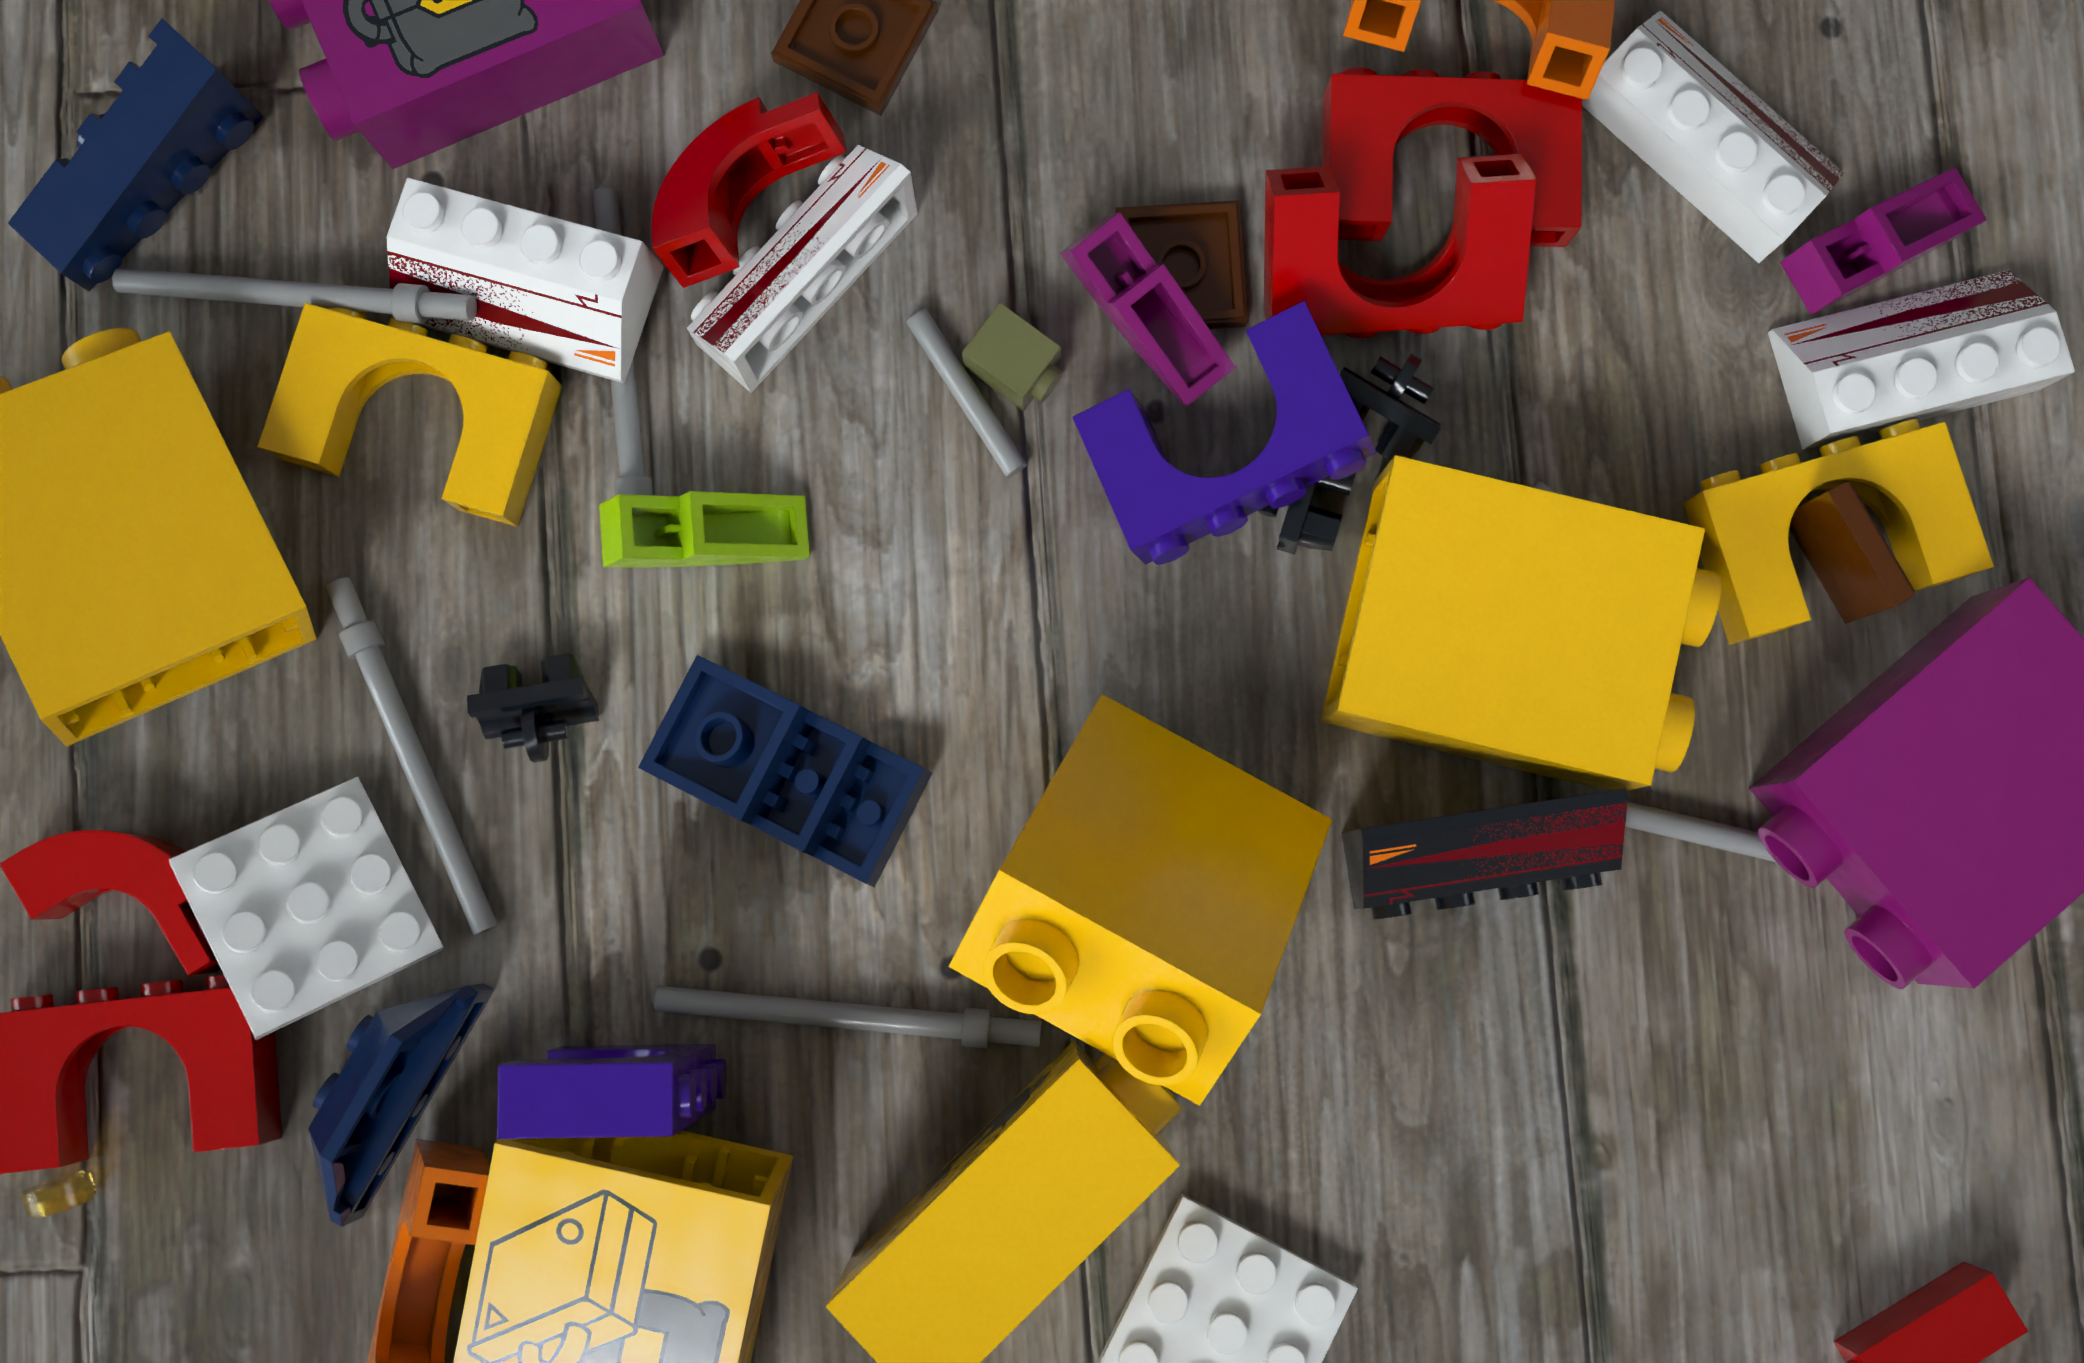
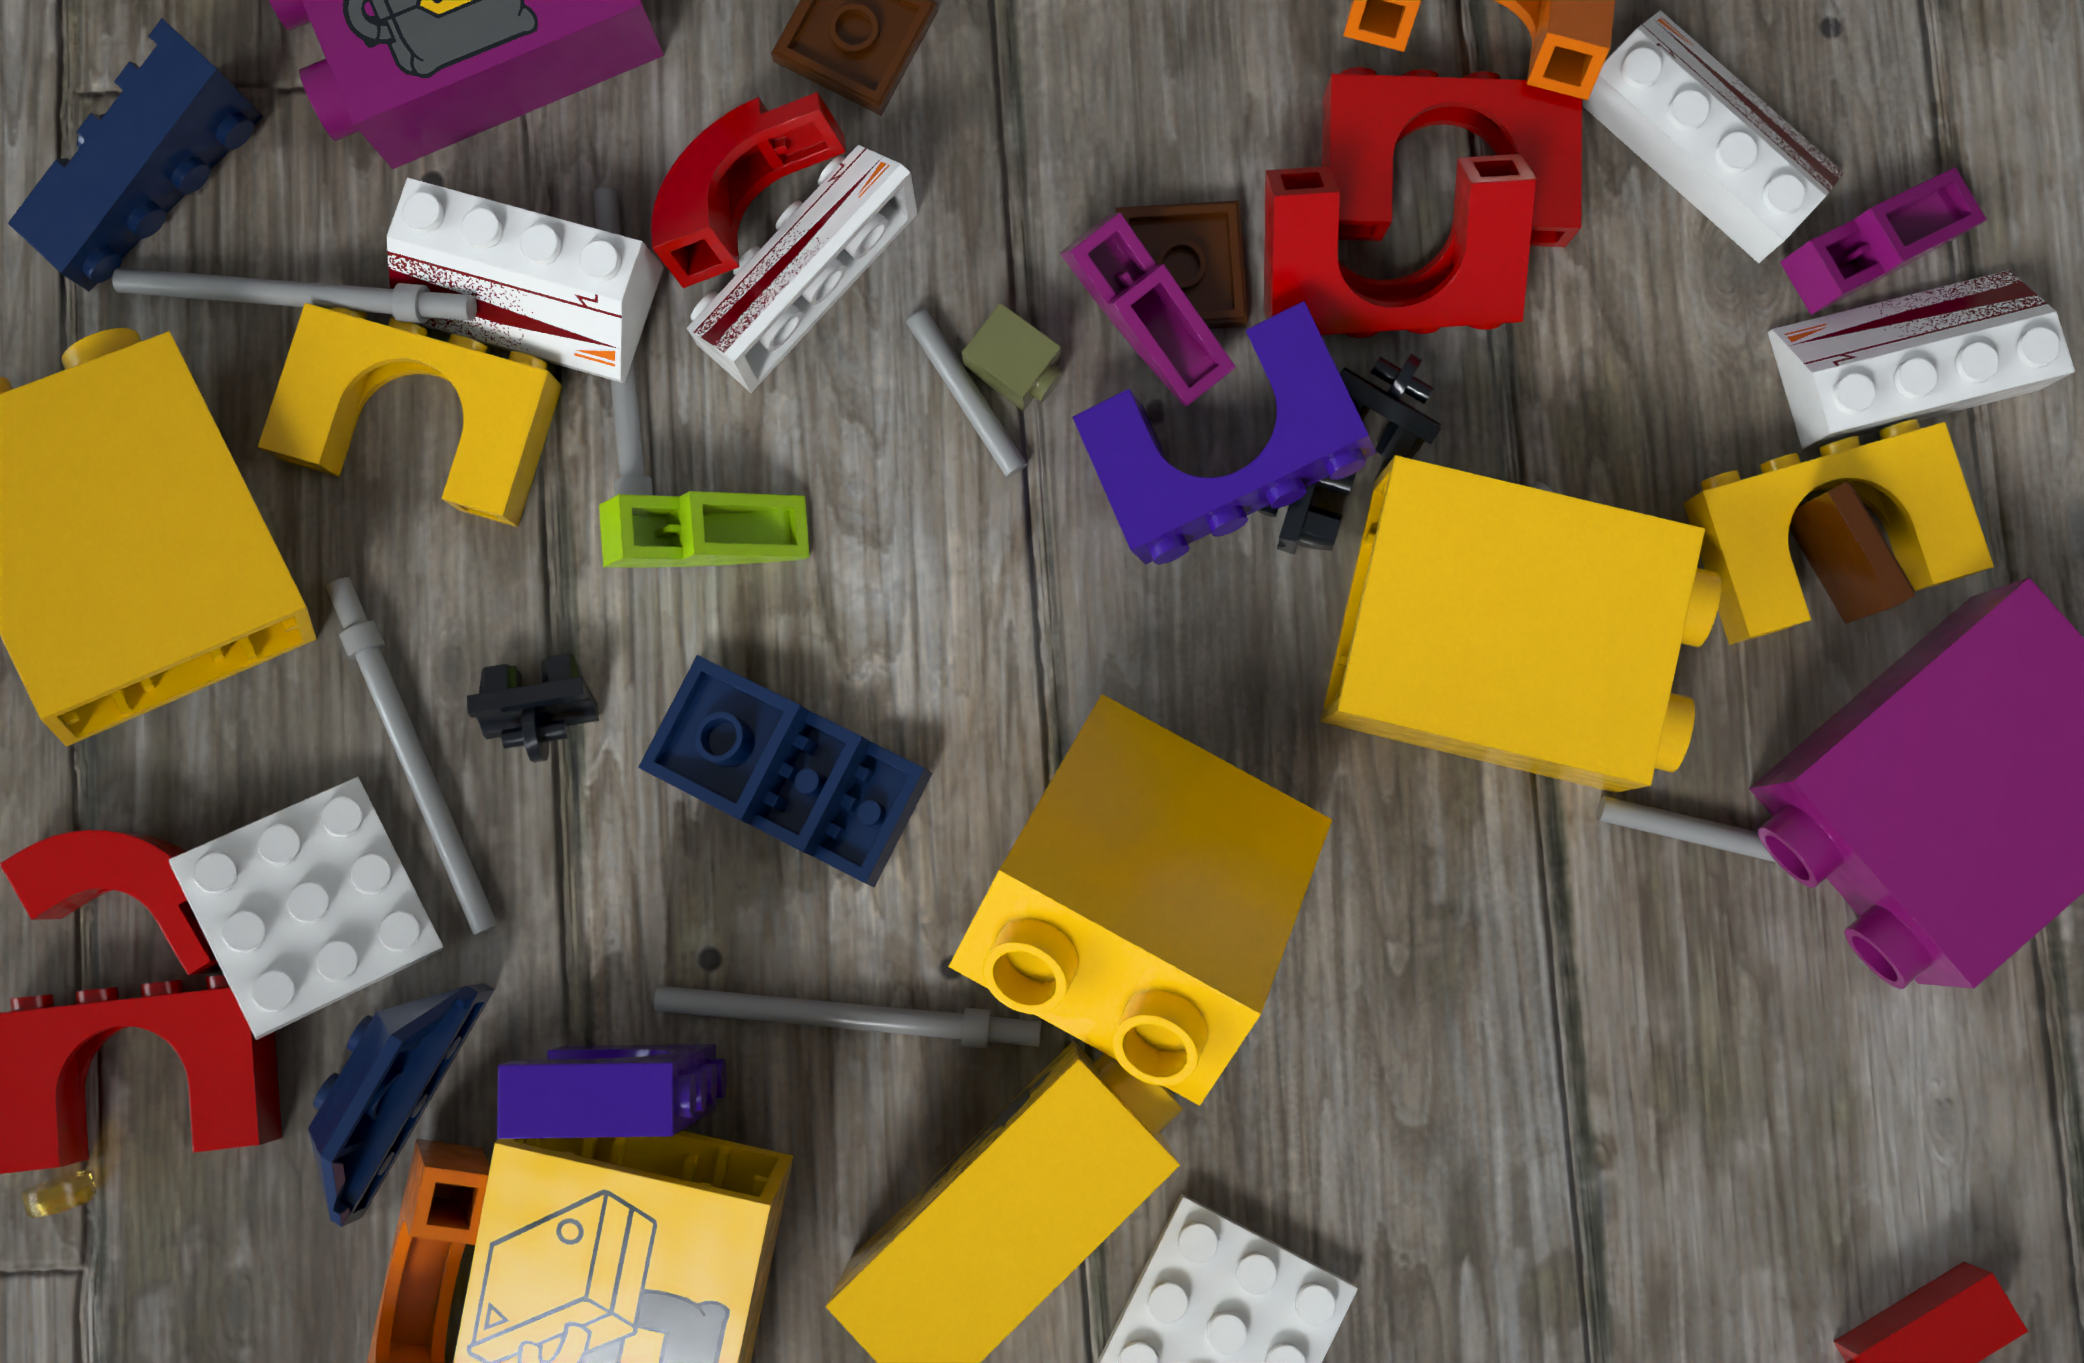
black slope [1341,788,1628,920] -> none

